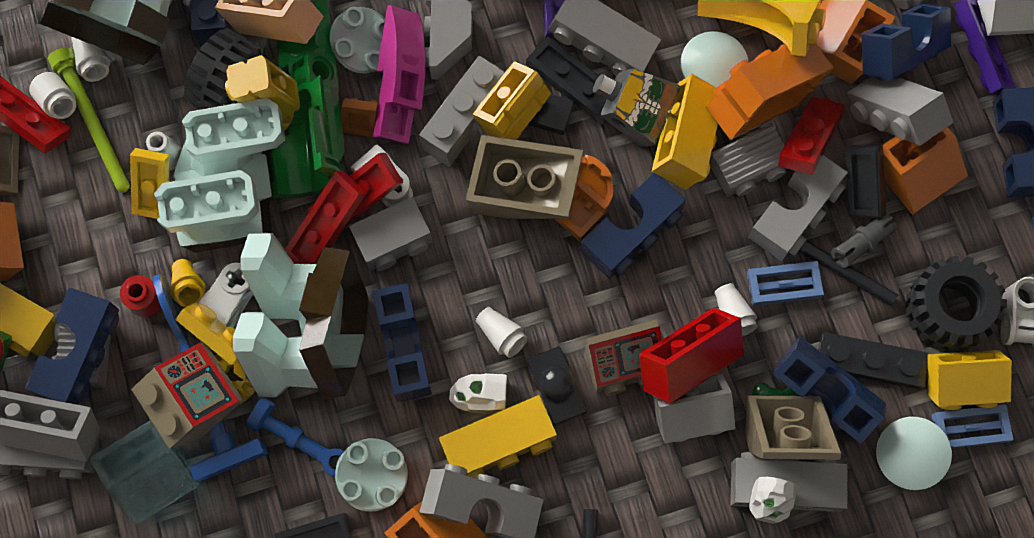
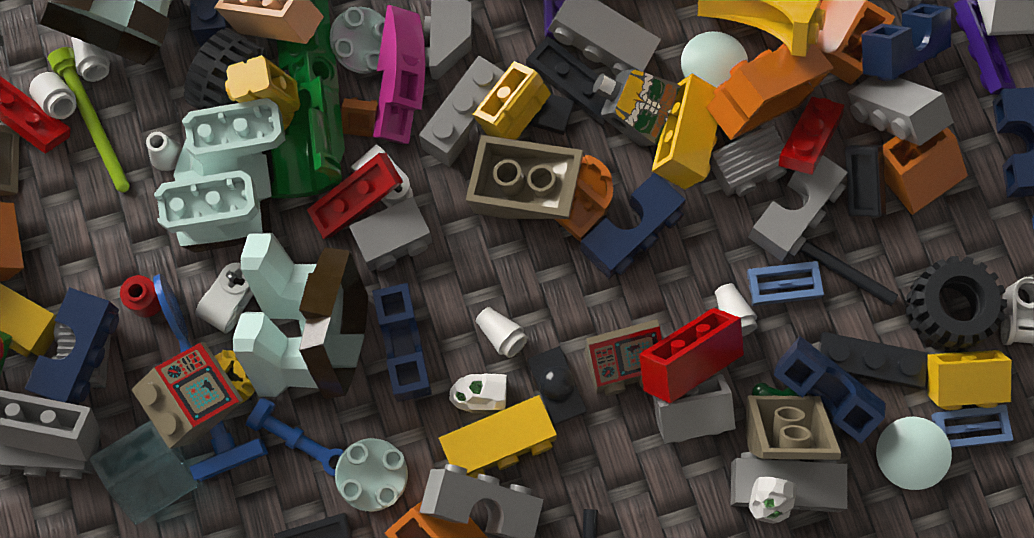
yellow plate [130,148,169,219] -> none
yellow cone [170,259,206,307] -> none
yellow plate [175,302,238,365] -> none
red plate [285,171,367,264] -> none
dark grey pin [831,213,897,268] -> none

